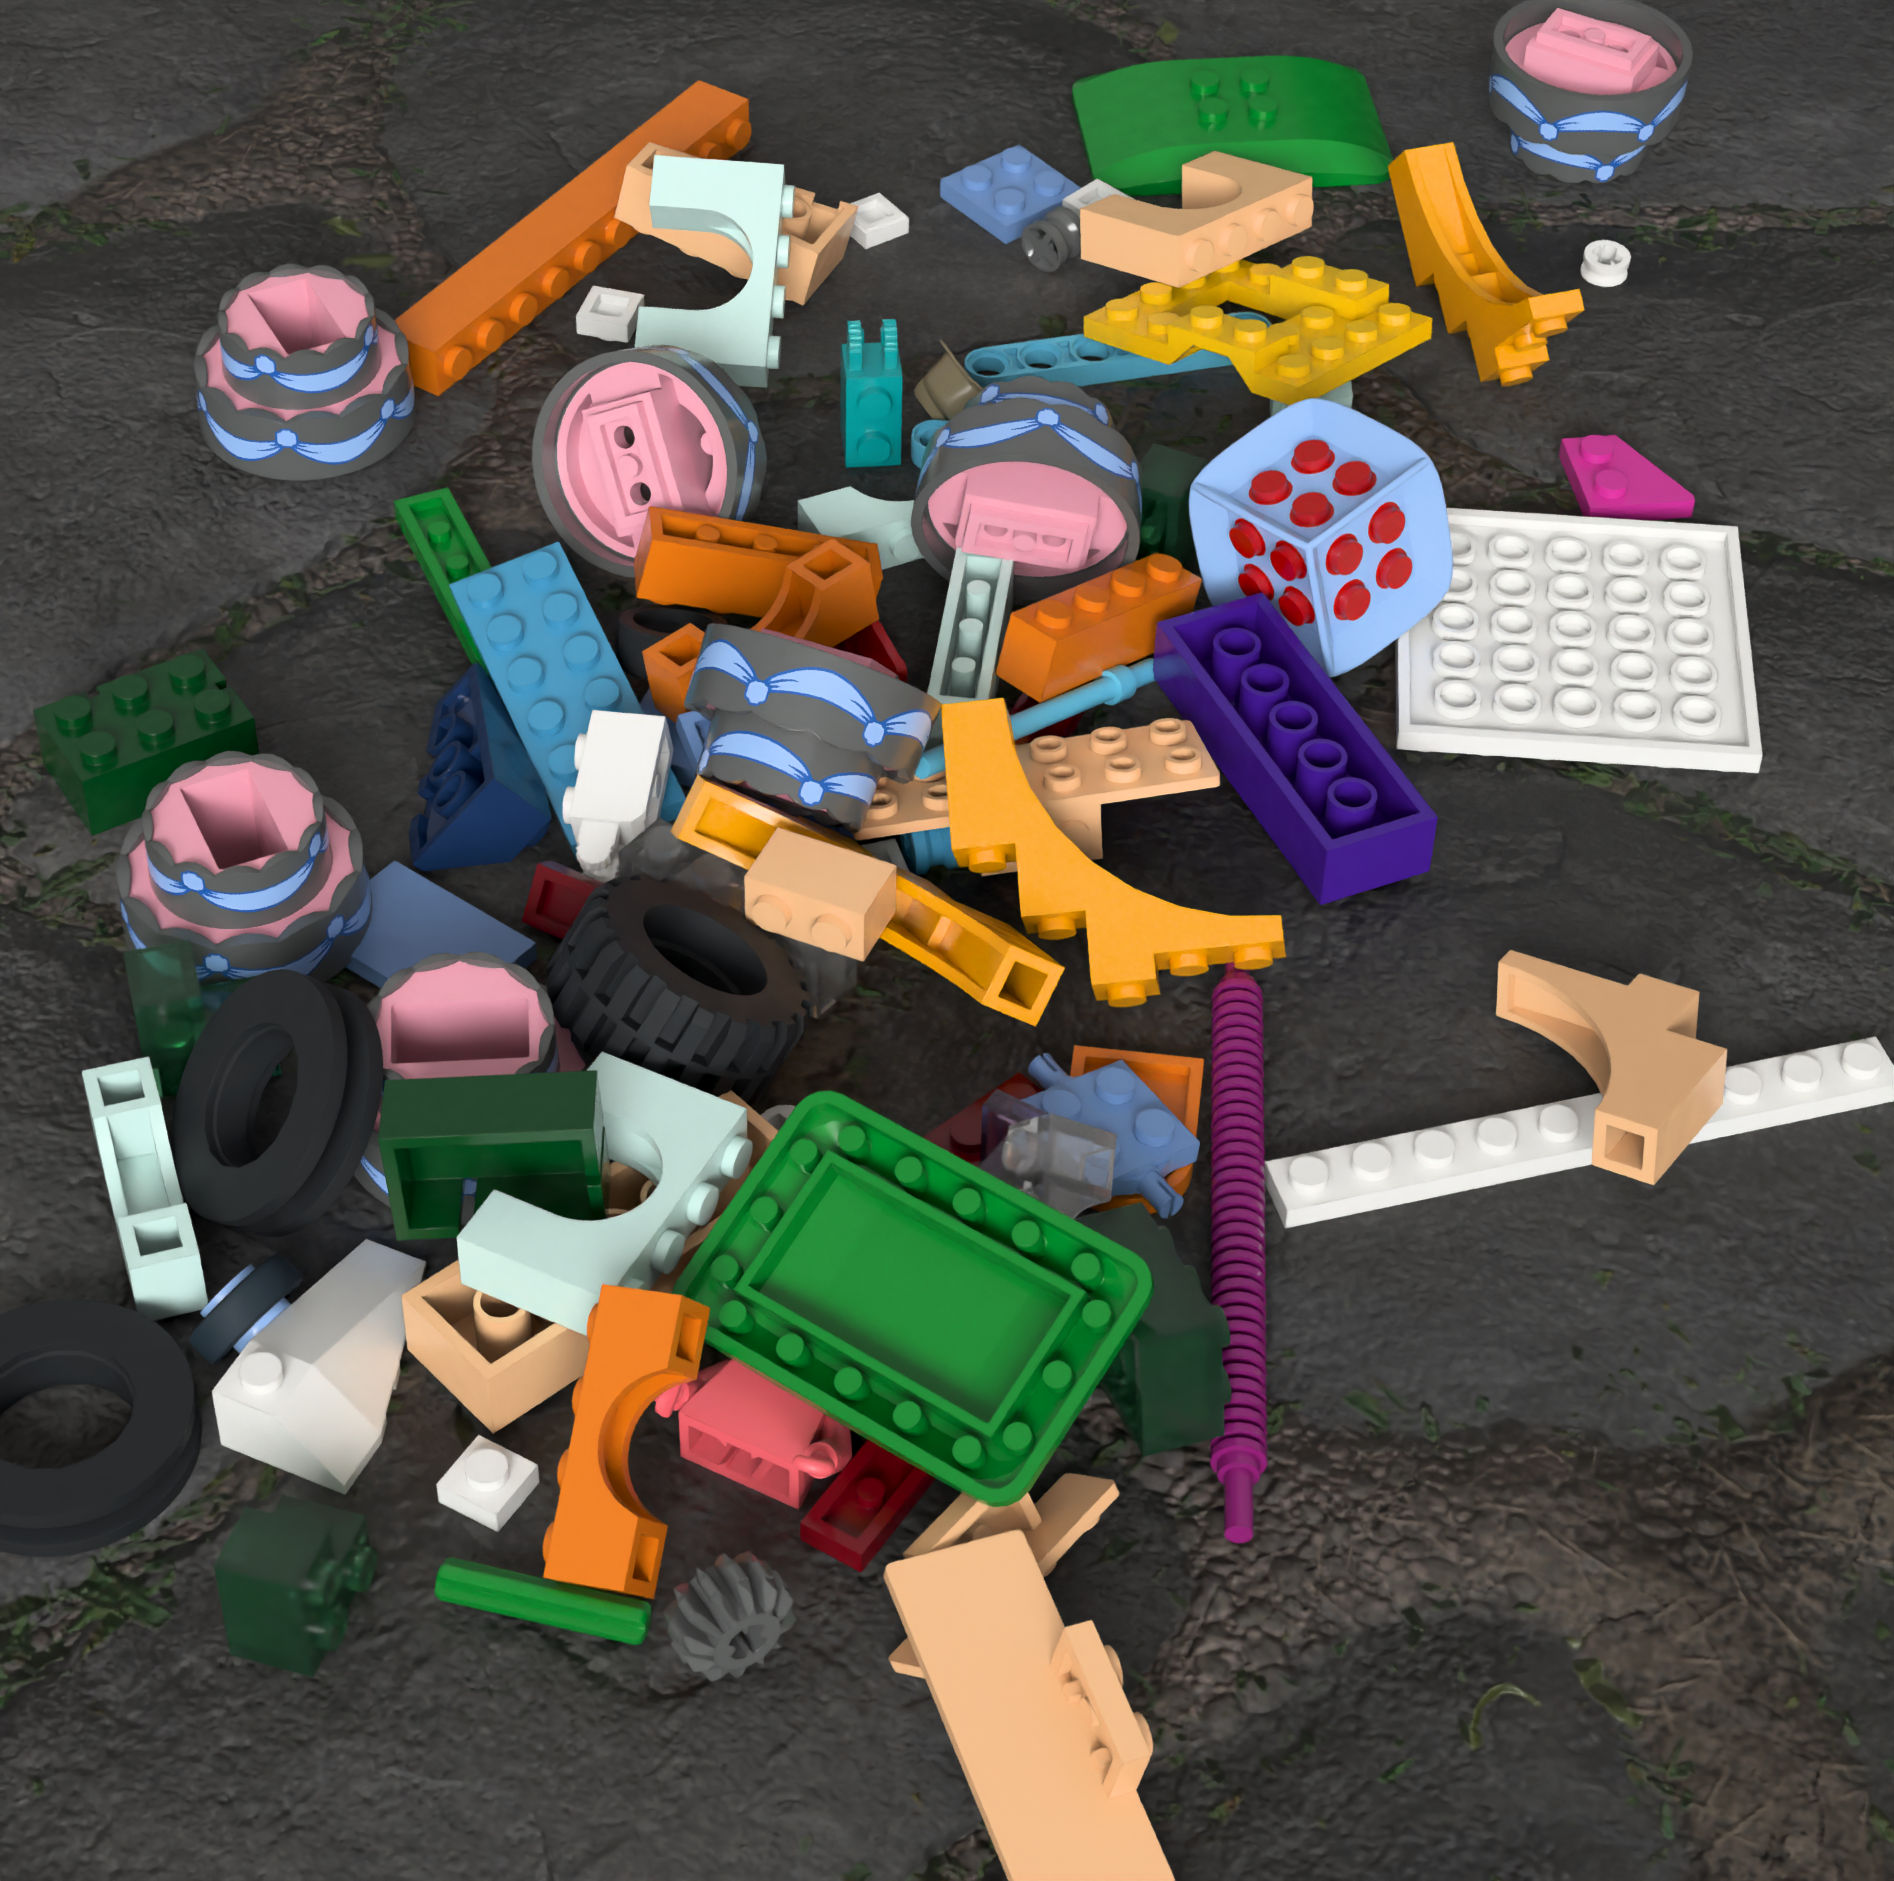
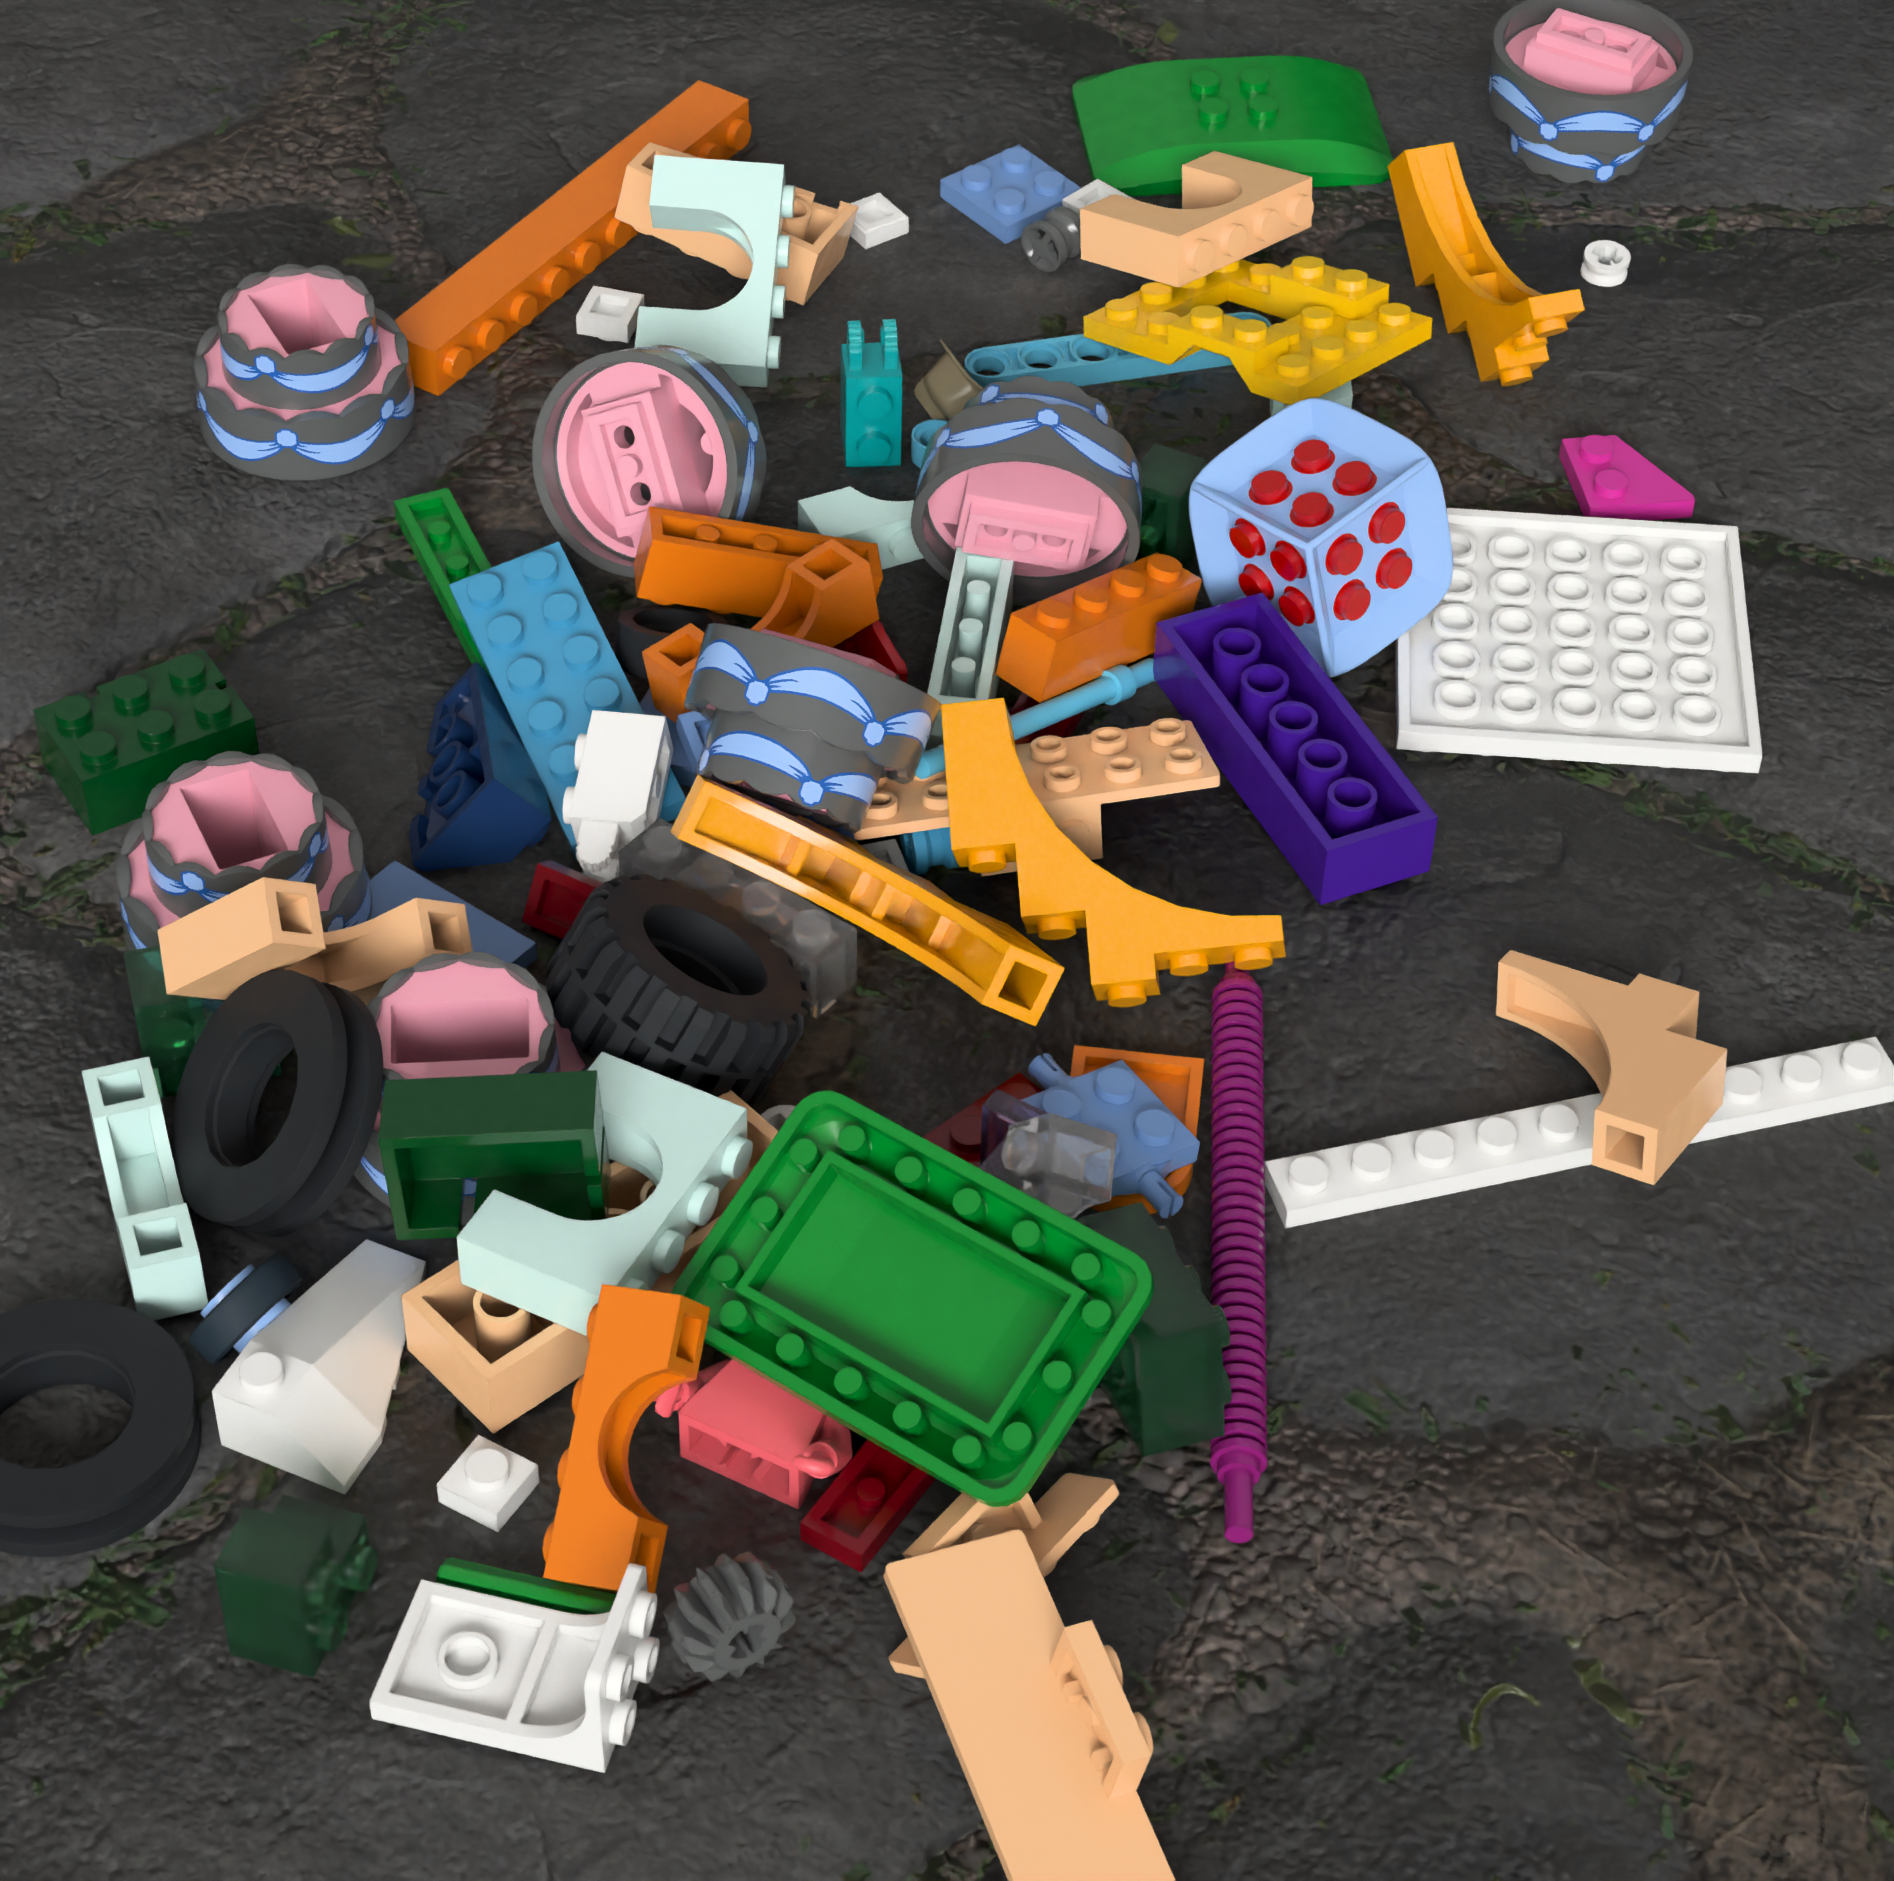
light nougat brick [744,827,897,962] -> none
none -> light nougat arch [157,877,473,1005]
none -> white bracket [369,1563,660,1773]

